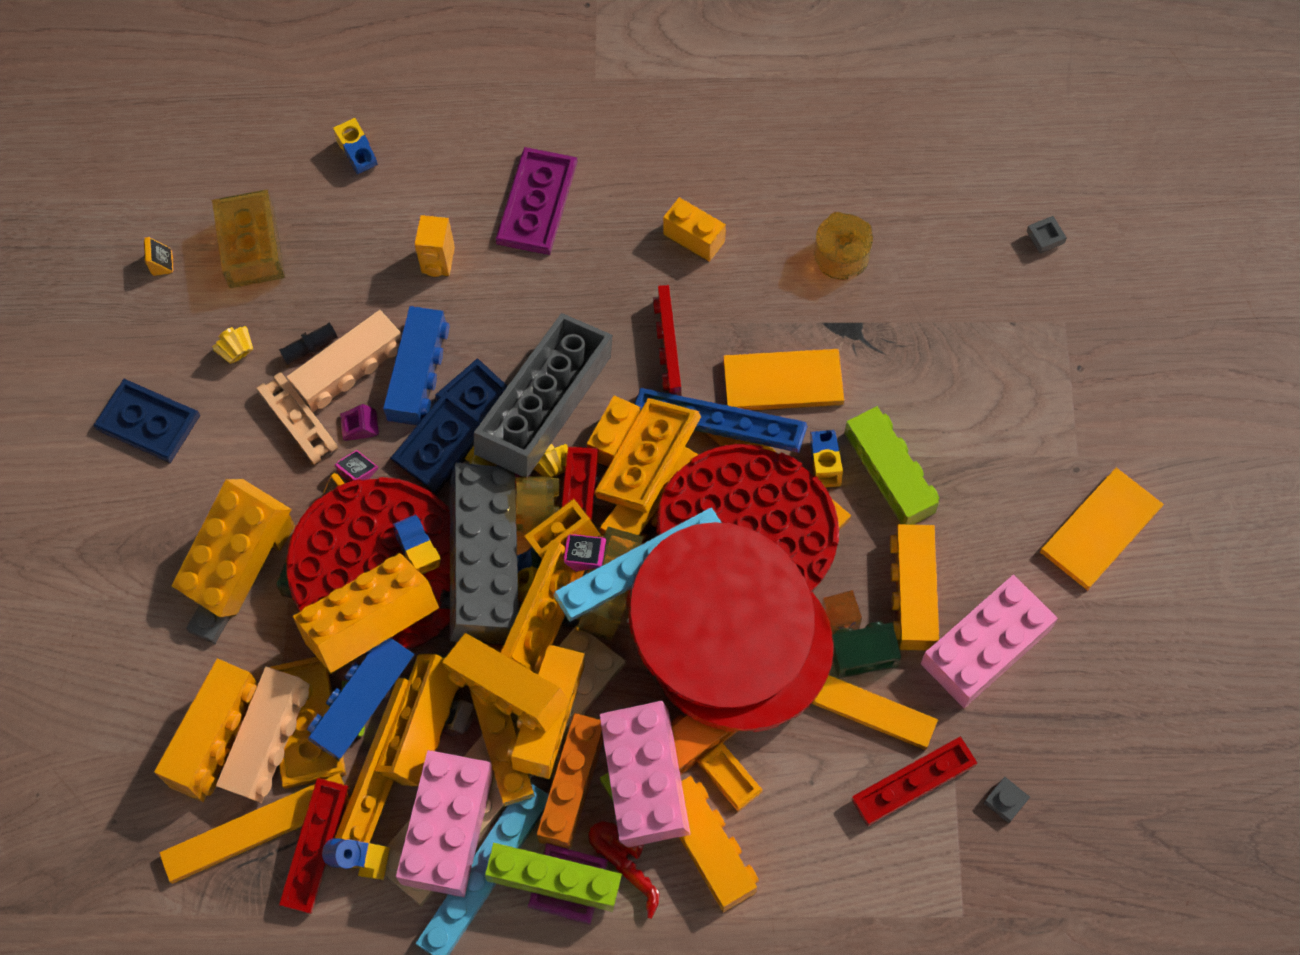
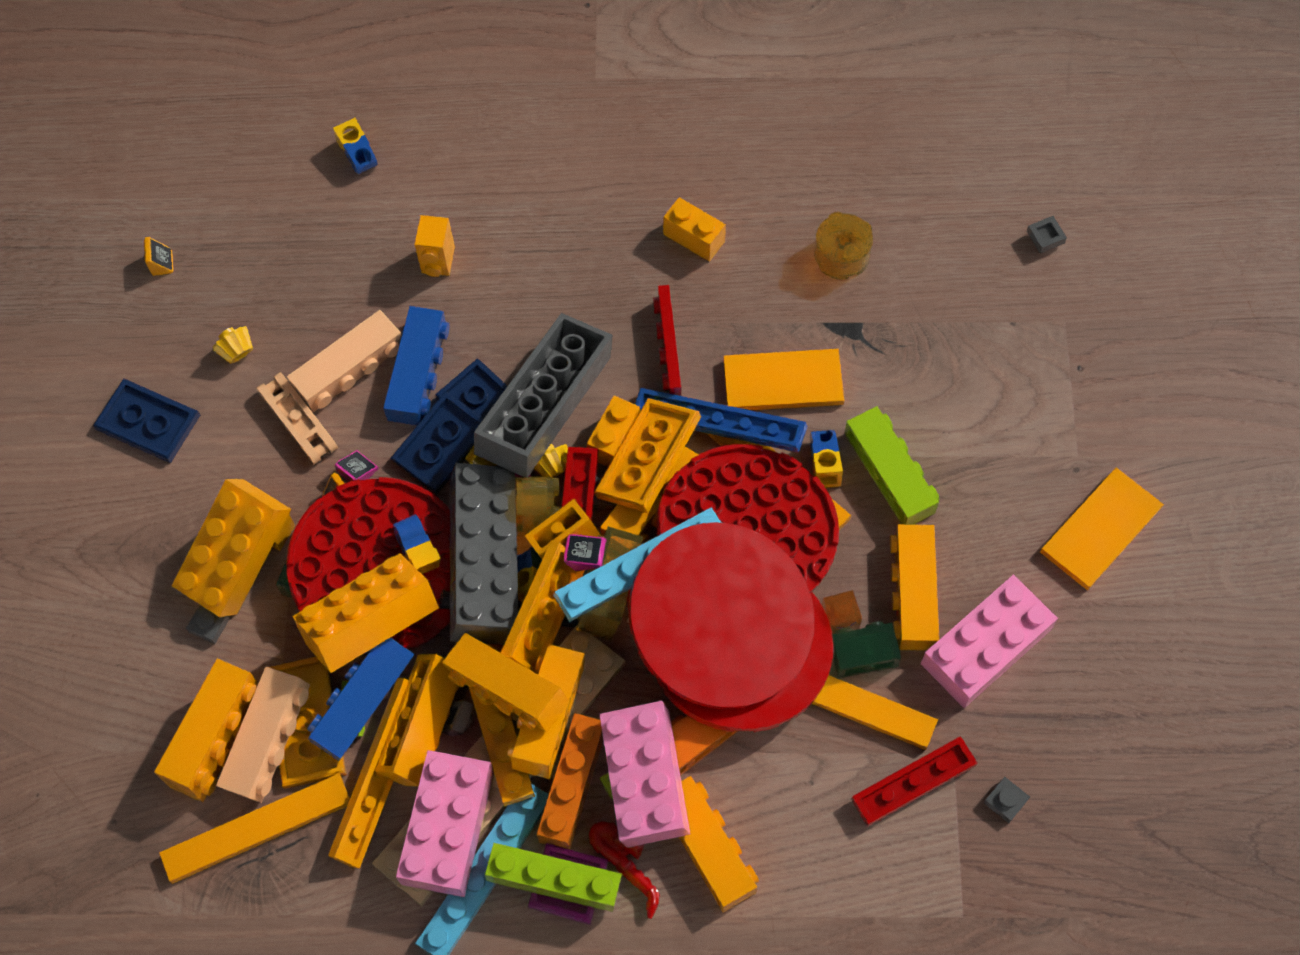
clear yellow brick [212,189,286,289] -> none
black pin [279,322,338,365] -> none
red plate [279,778,349,914] -> none
leg [322,838,390,880] -> none
magenta slope [340,404,379,441] -> none
magenta tile [496,147,578,255] -> none
light orange tile [698,742,763,812] -> none

